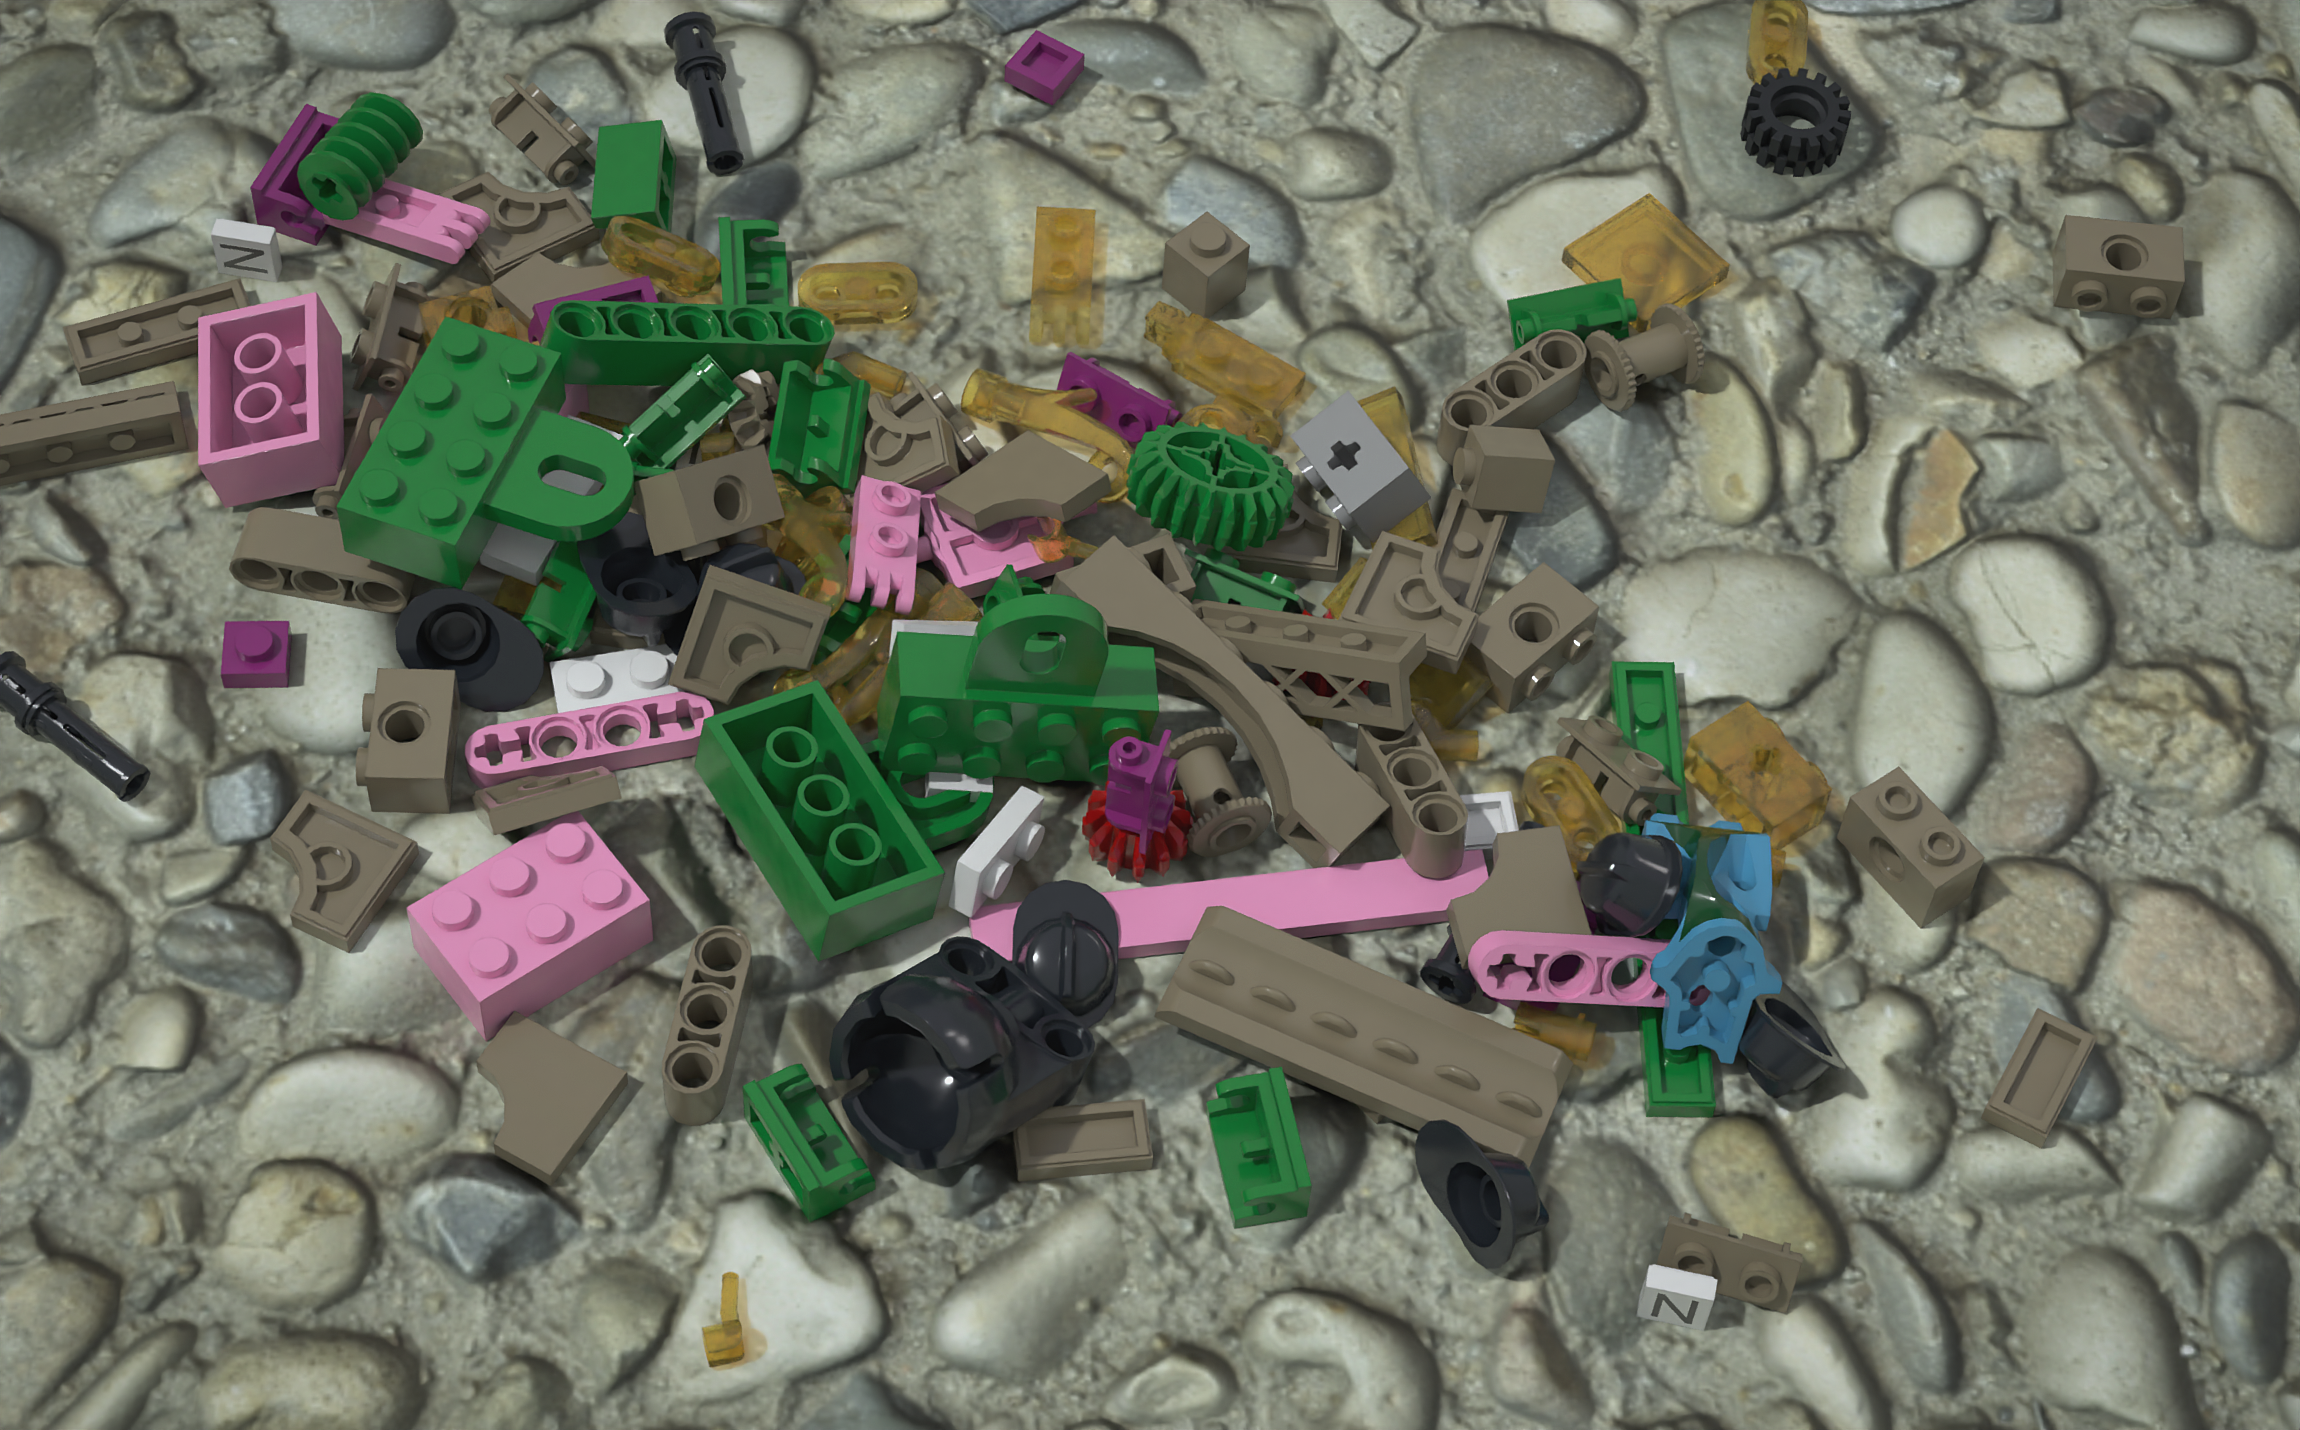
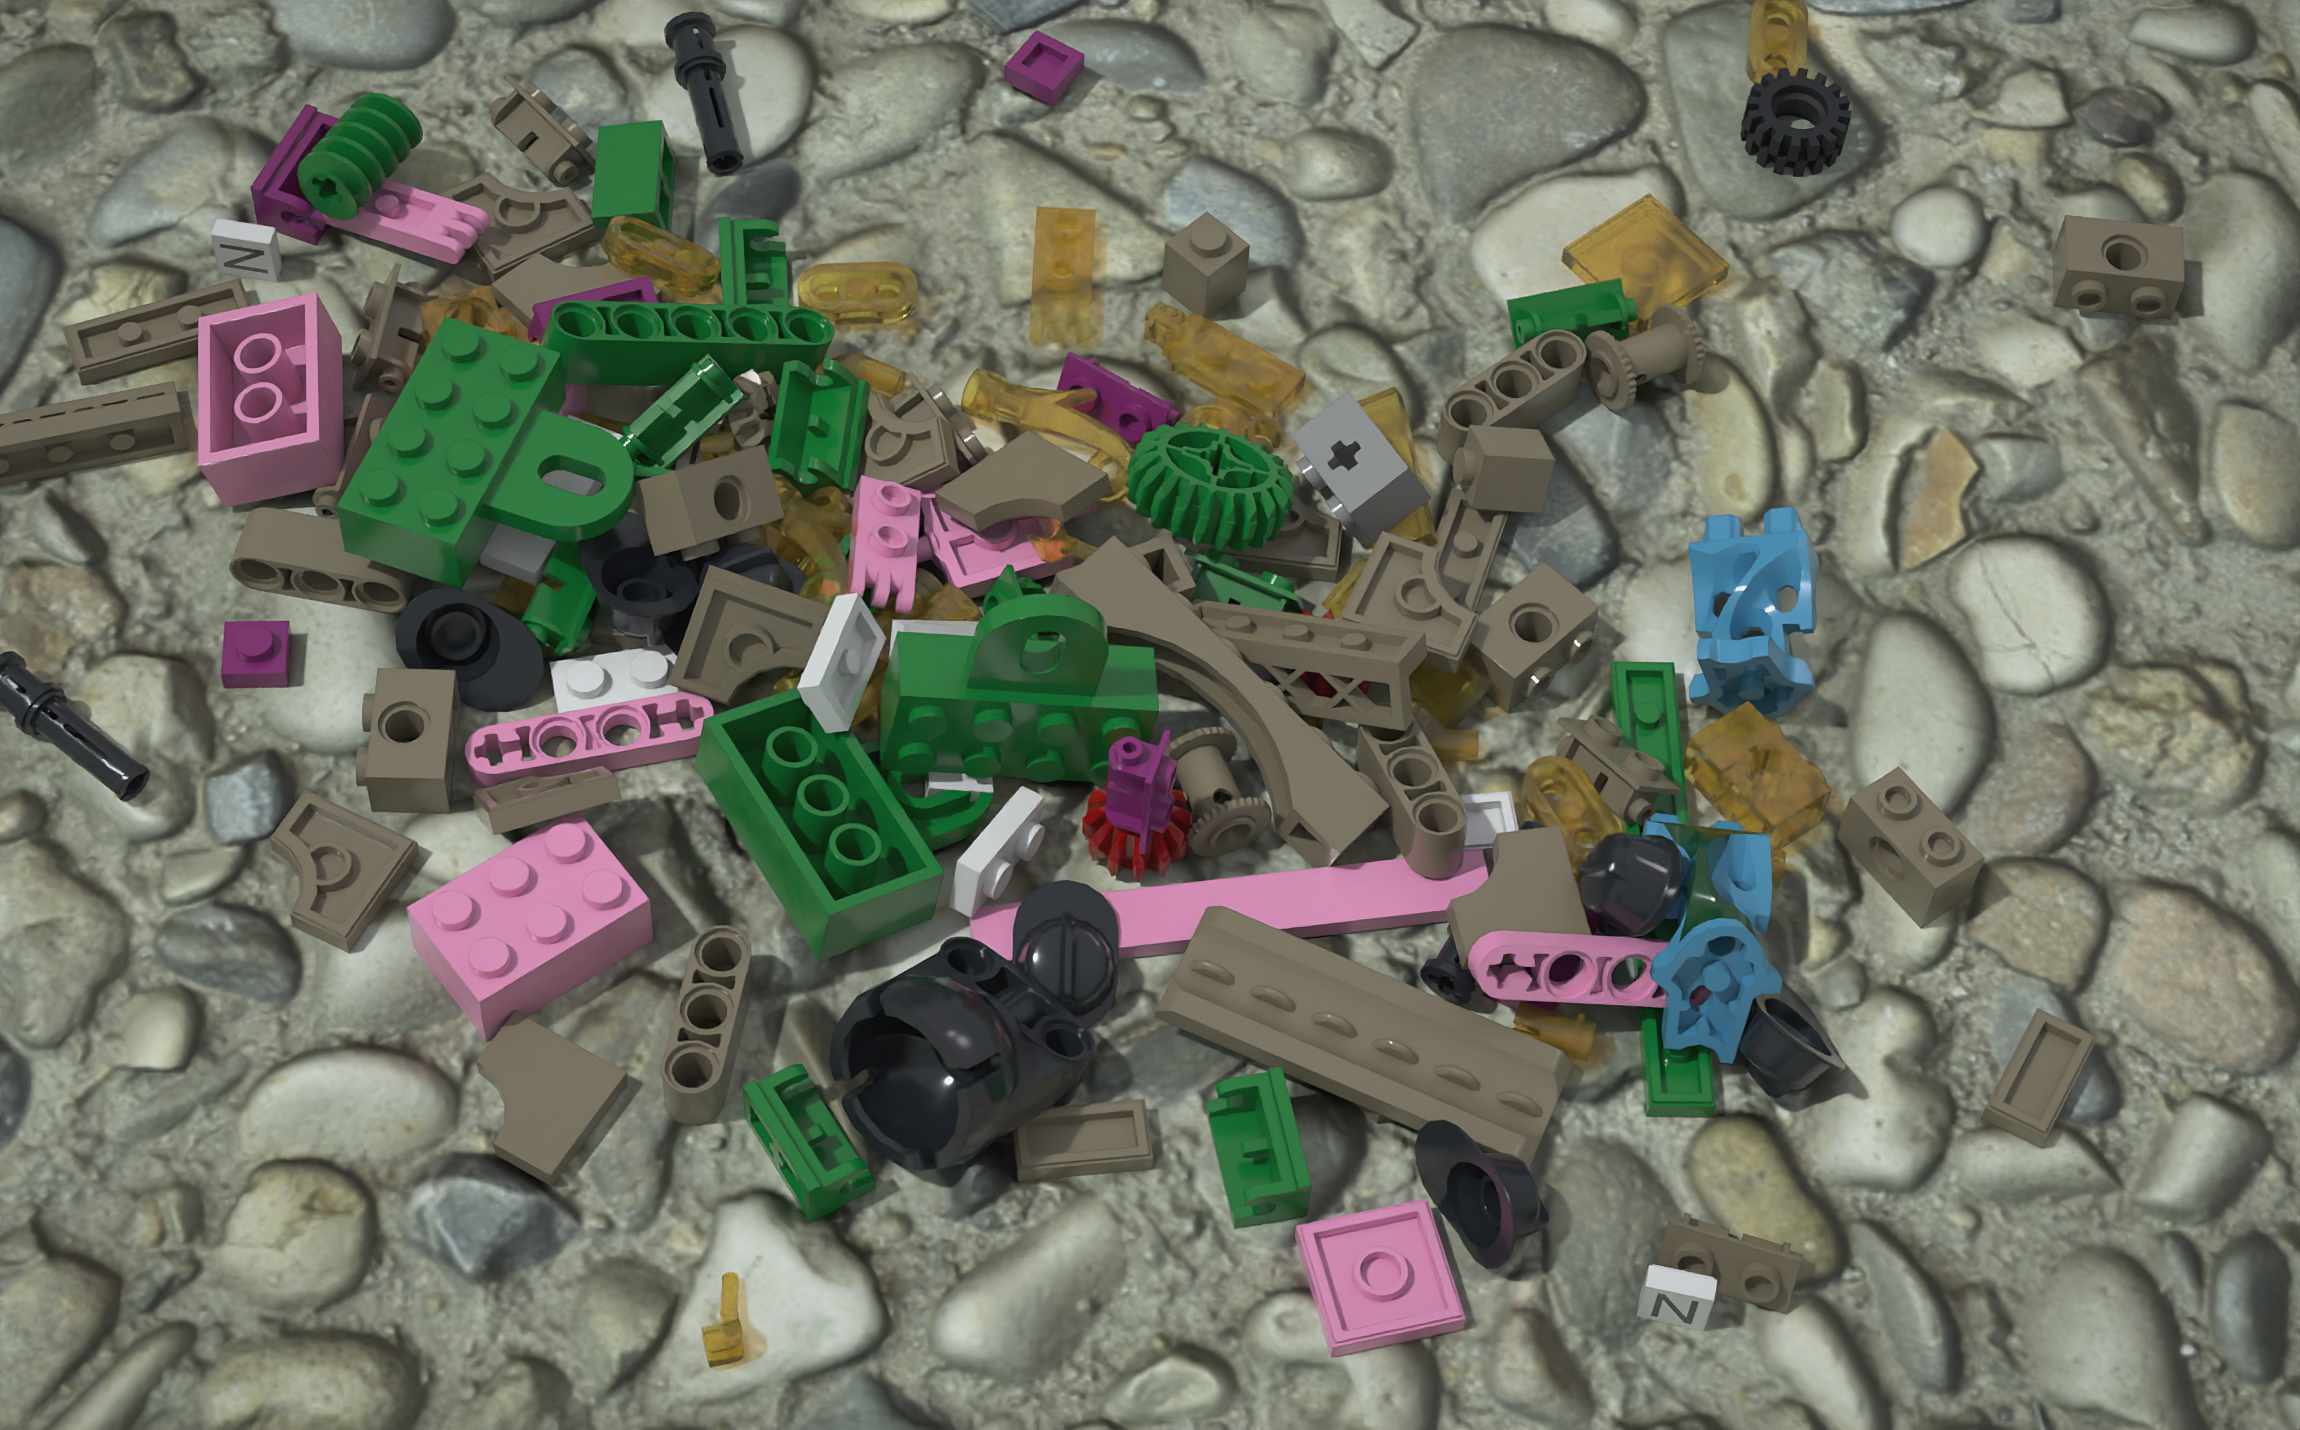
none -> white plate [797,593,886,733]
none -> bright pink tile [1294,1198,1466,1358]
none -> dark azure hips [1688,506,1819,721]

